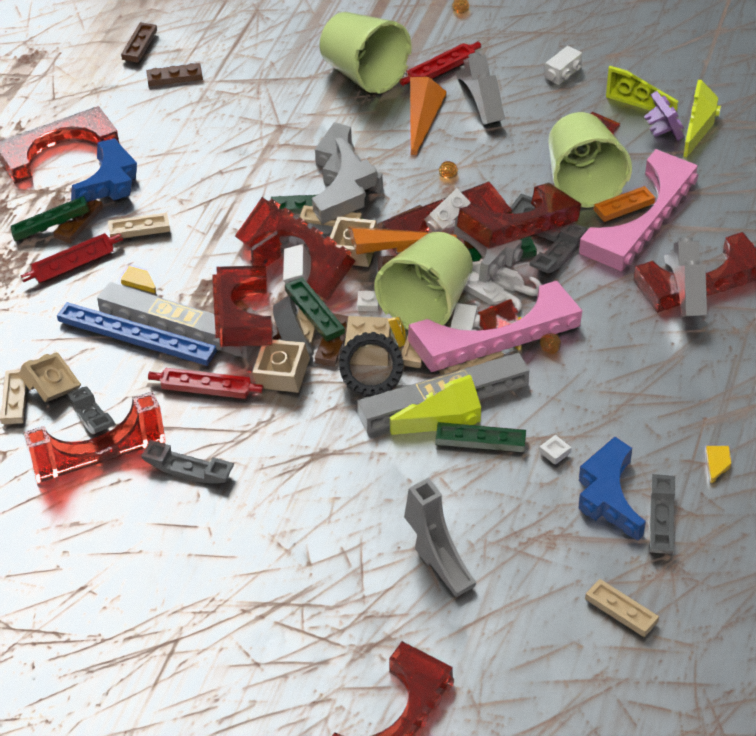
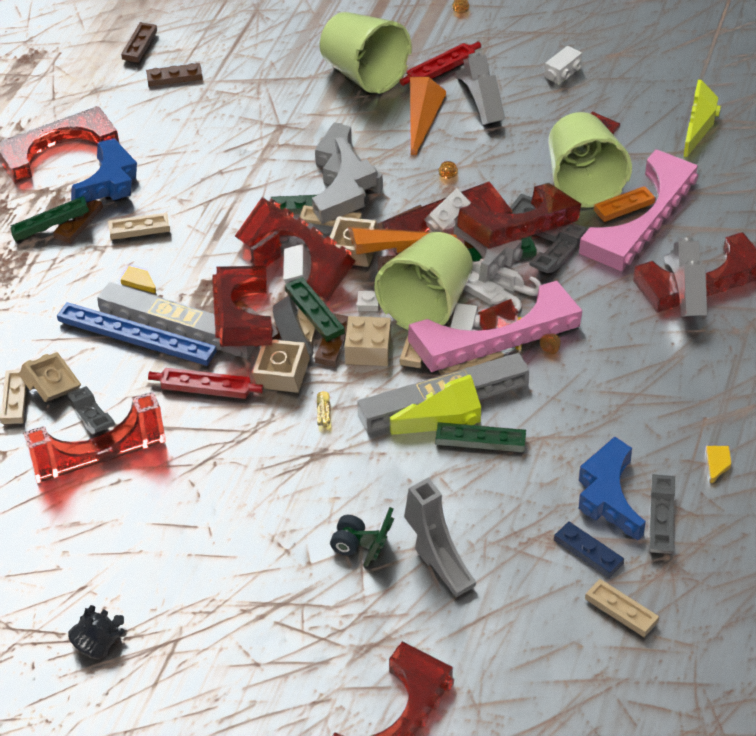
red plate [20,233,123,283] -> none
dark grey slope [141,440,234,484] -> none
black tyre [339,332,403,397] -> none
yellow tile [388,317,406,347] -> none
white plate [539,435,571,464] -> none
neon yellow wedge [606,66,679,112] -> none
medium lavender plate [644,91,684,141] -> none
none -> black hair [68,605,125,660]
none -> clear yellow piece [317,391,330,428]
none -> plate [330,507,395,567]
none -> dark blue plate [554,521,624,578]

